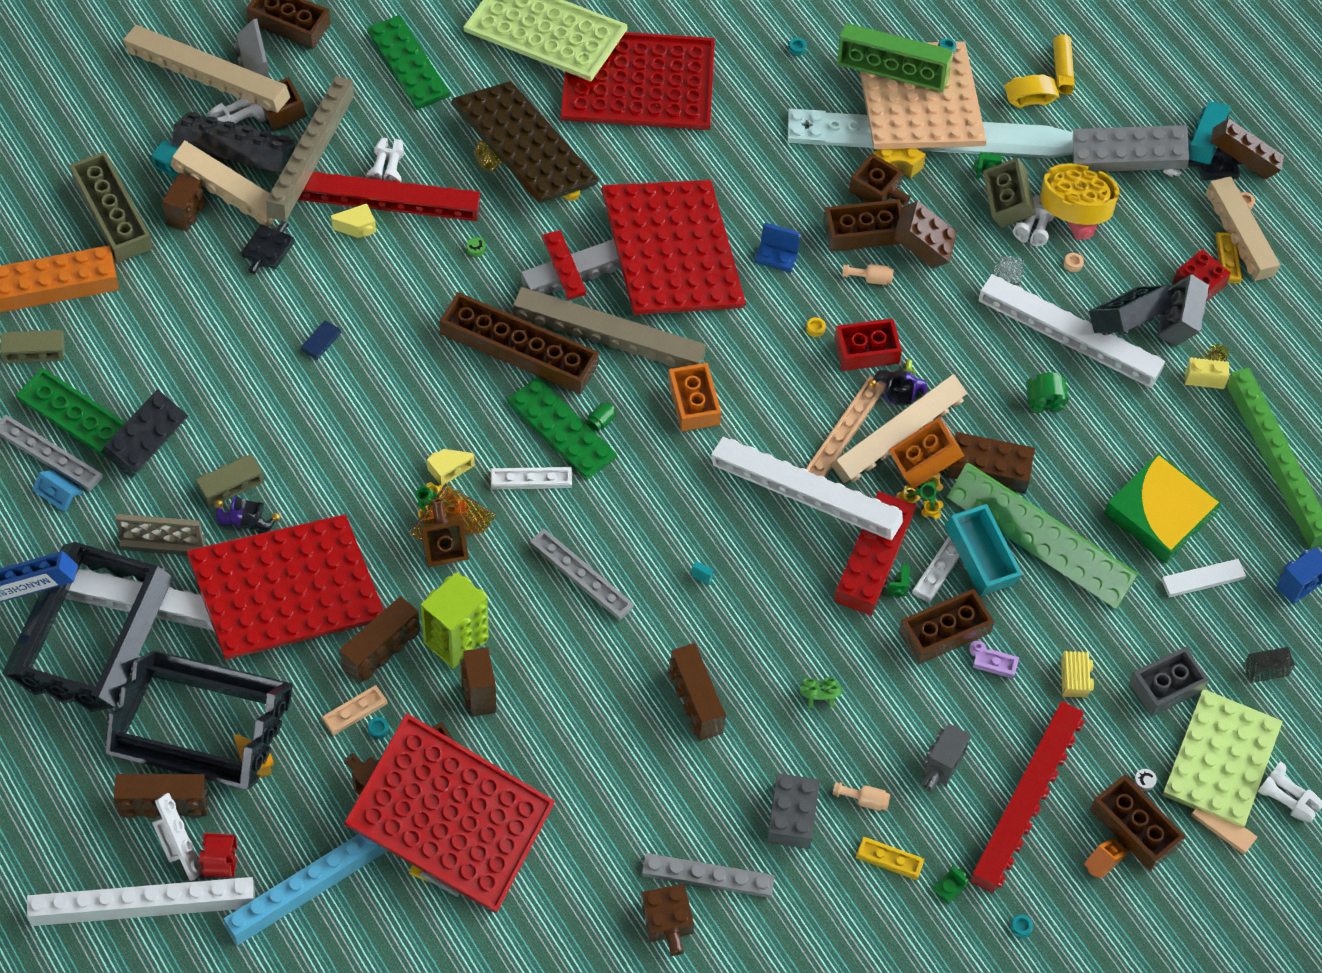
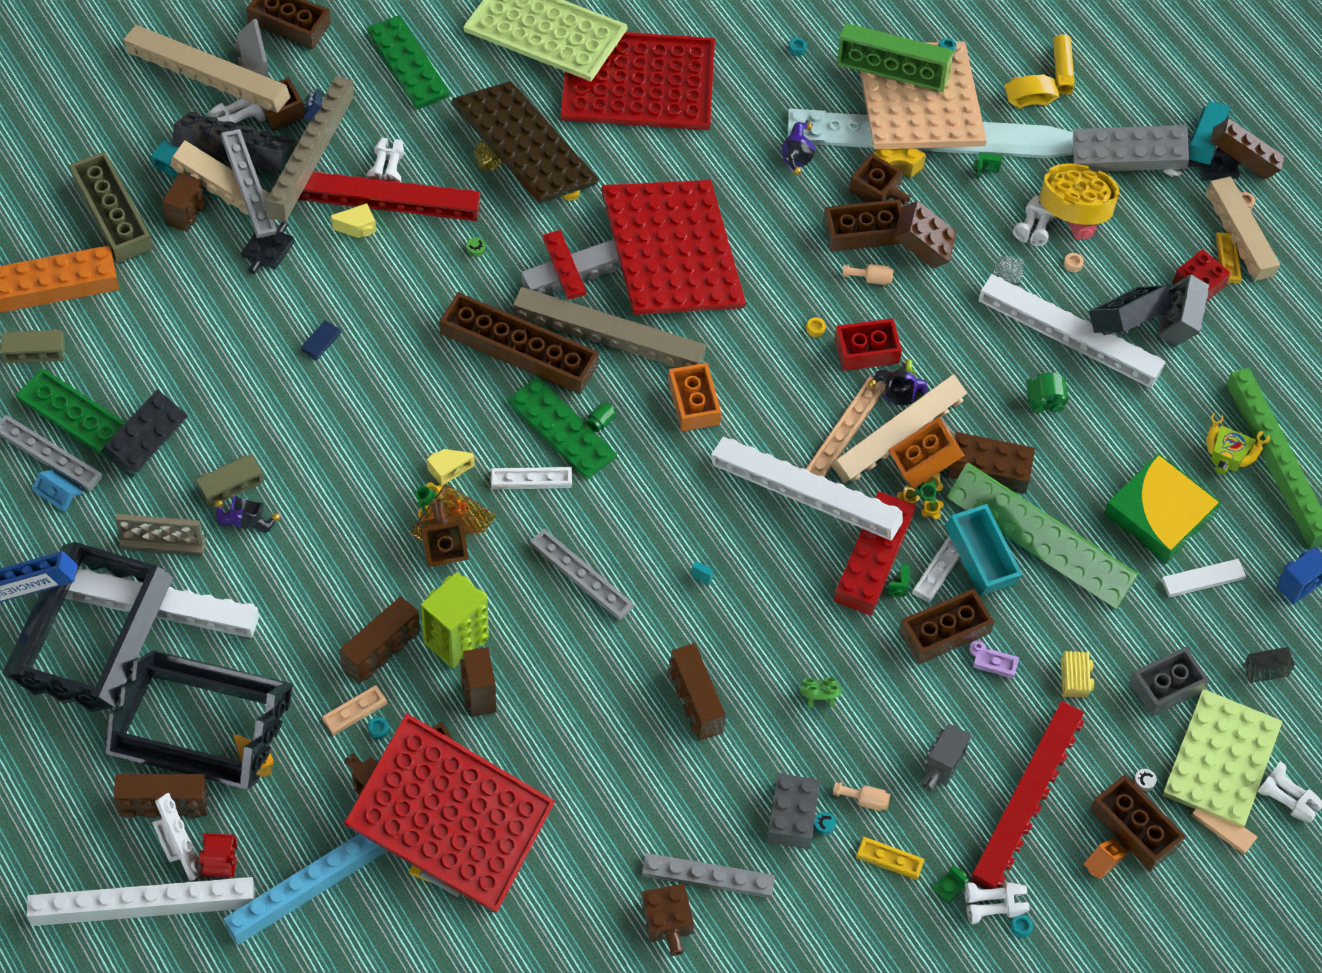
red plate [187,514,384,660] -> none
blue bracket [755,223,801,273] -> none
olive brick [983,157,1036,228] -> none
light yellow brick [1185,357,1229,389] -> none
clear yellow tile [1208,344,1229,362] -> none
none -> light grey plate [221,129,277,238]
none -> dark blue plate [303,89,323,121]
none -> piece [782,122,816,175]
none -> teal tile [814,812,836,835]
none -> white piece [965,883,1030,925]
none -> torso [1206,413,1270,475]

